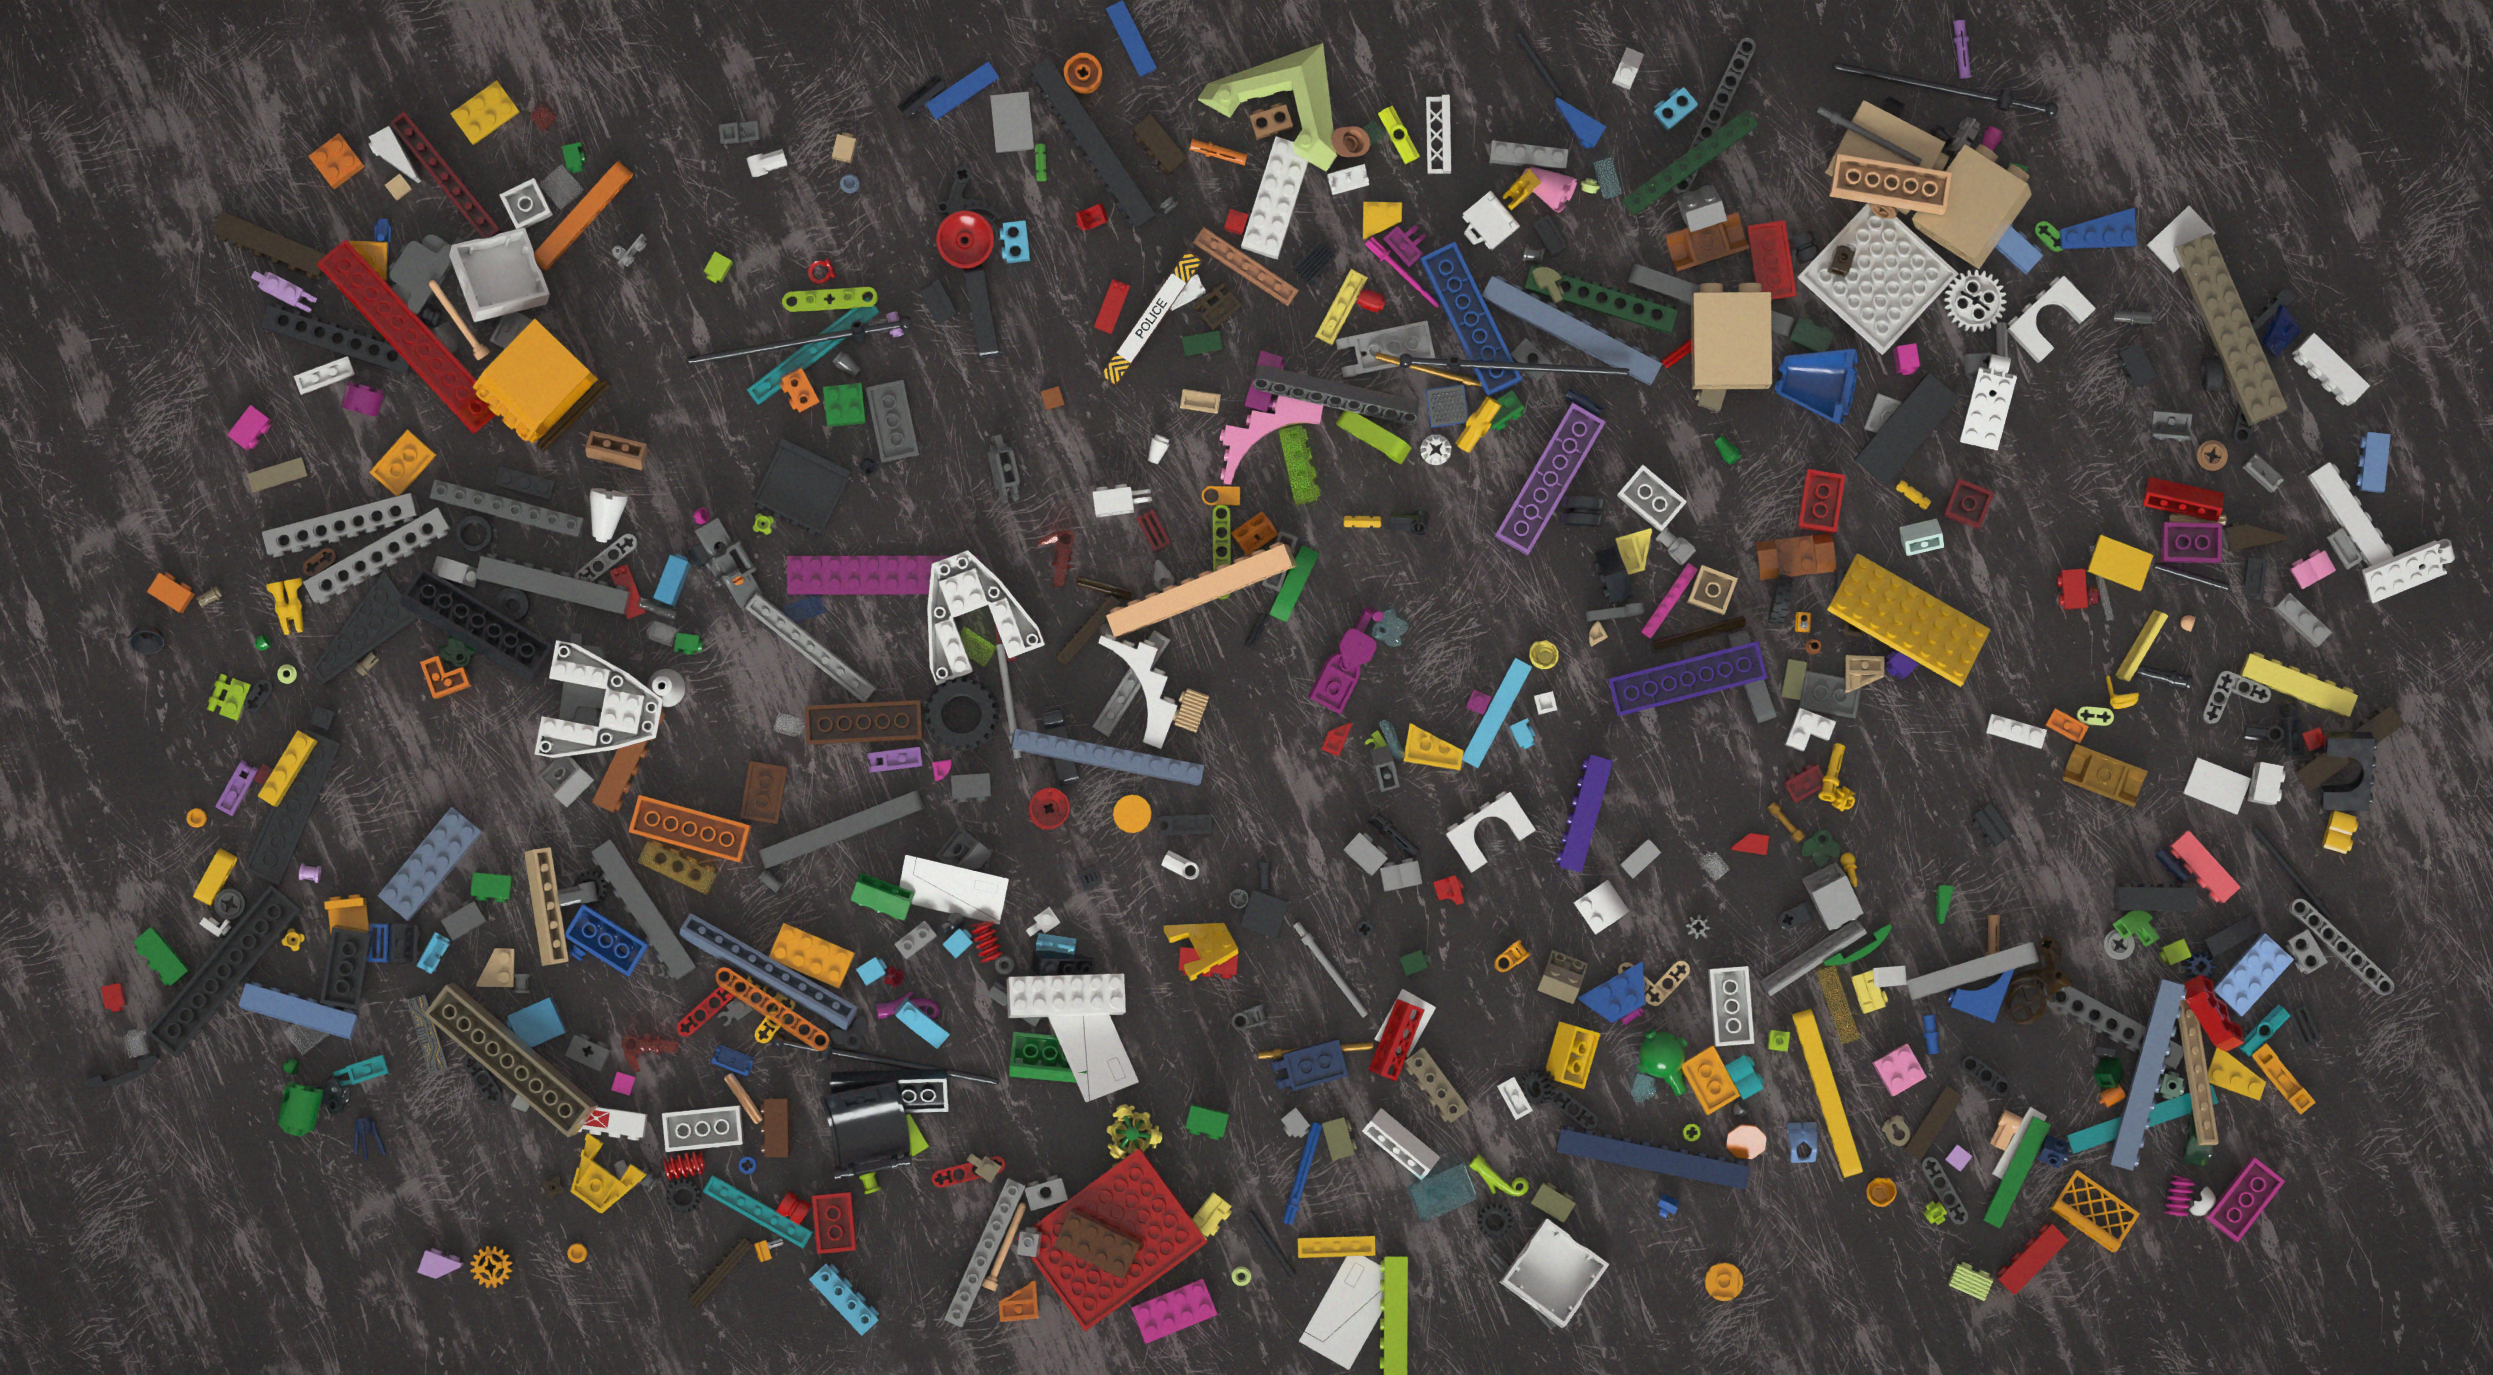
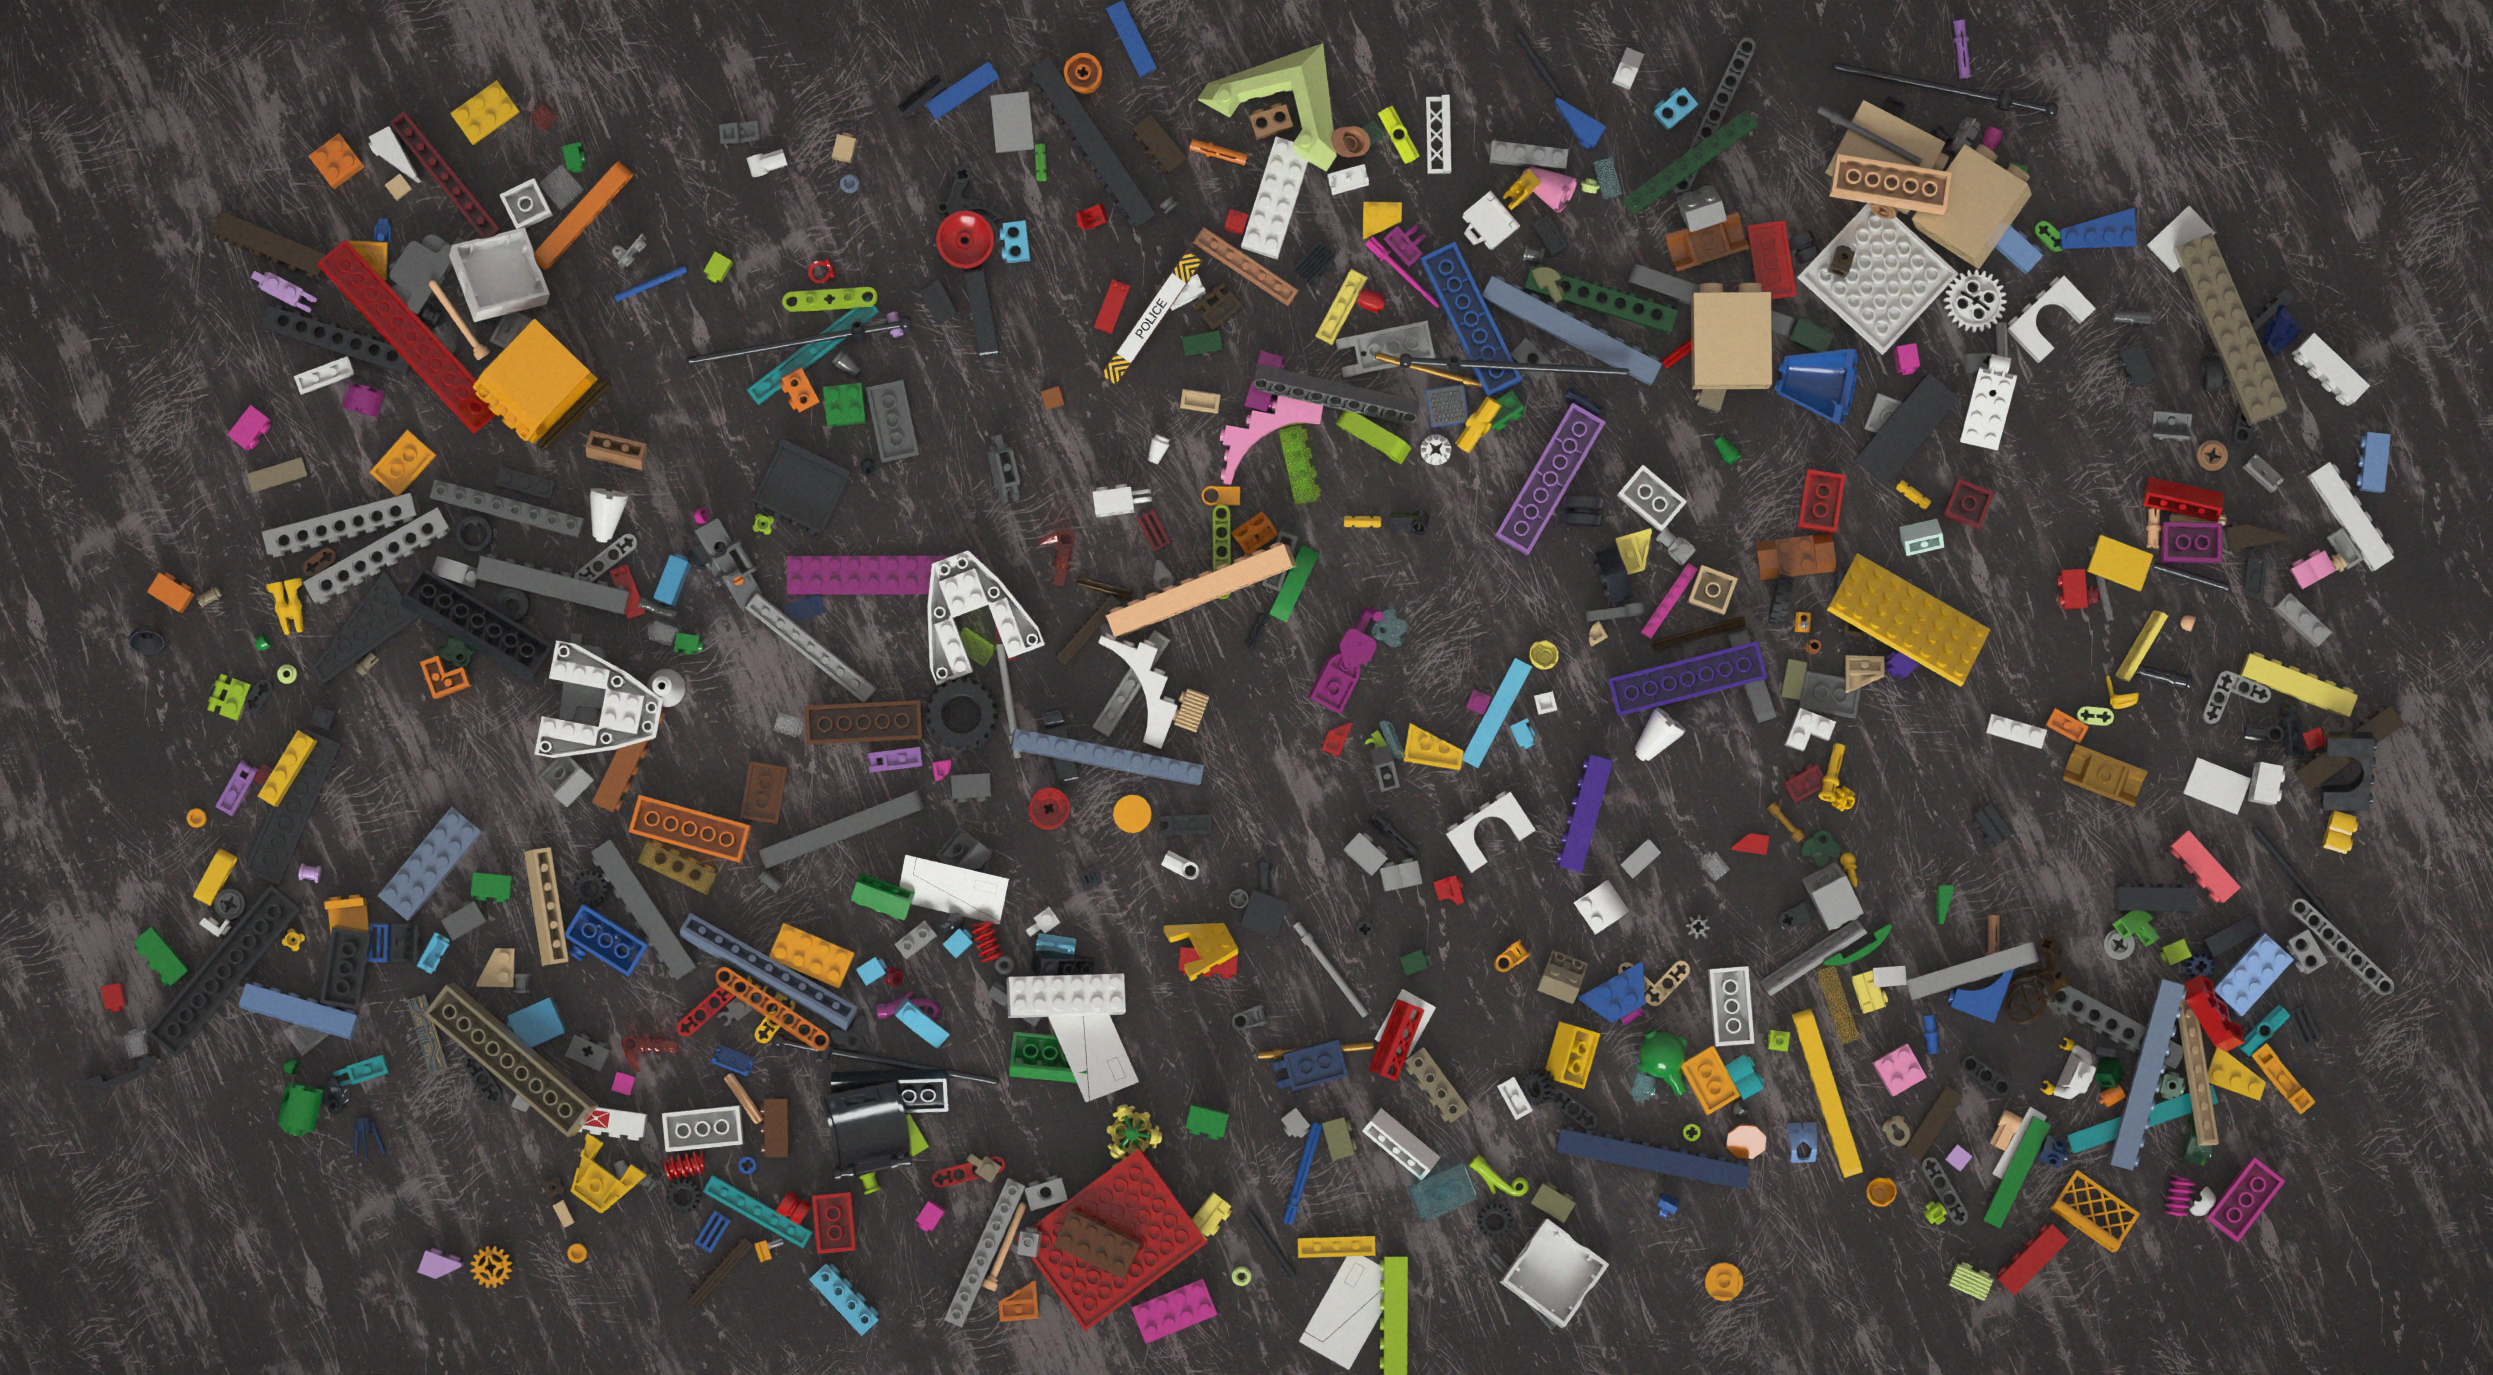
dark grey piece [557,882,598,906] -> none
dark blue pin [2155,848,2190,884] -> none
white hinge [2362,539,2455,603] -> none
none -> tan piece [553,1200,575,1228]
none -> blue bar [614,265,687,302]
none -> blue tile [694,1210,731,1253]
none -> dark pink brick [916,1200,946,1232]
none -> white cone [1634,707,1686,761]
none -> white torso [2040,1038,2096,1099]
none -> light nougat pin [2146,509,2161,548]
none -> tan plate [2331,554,2347,572]

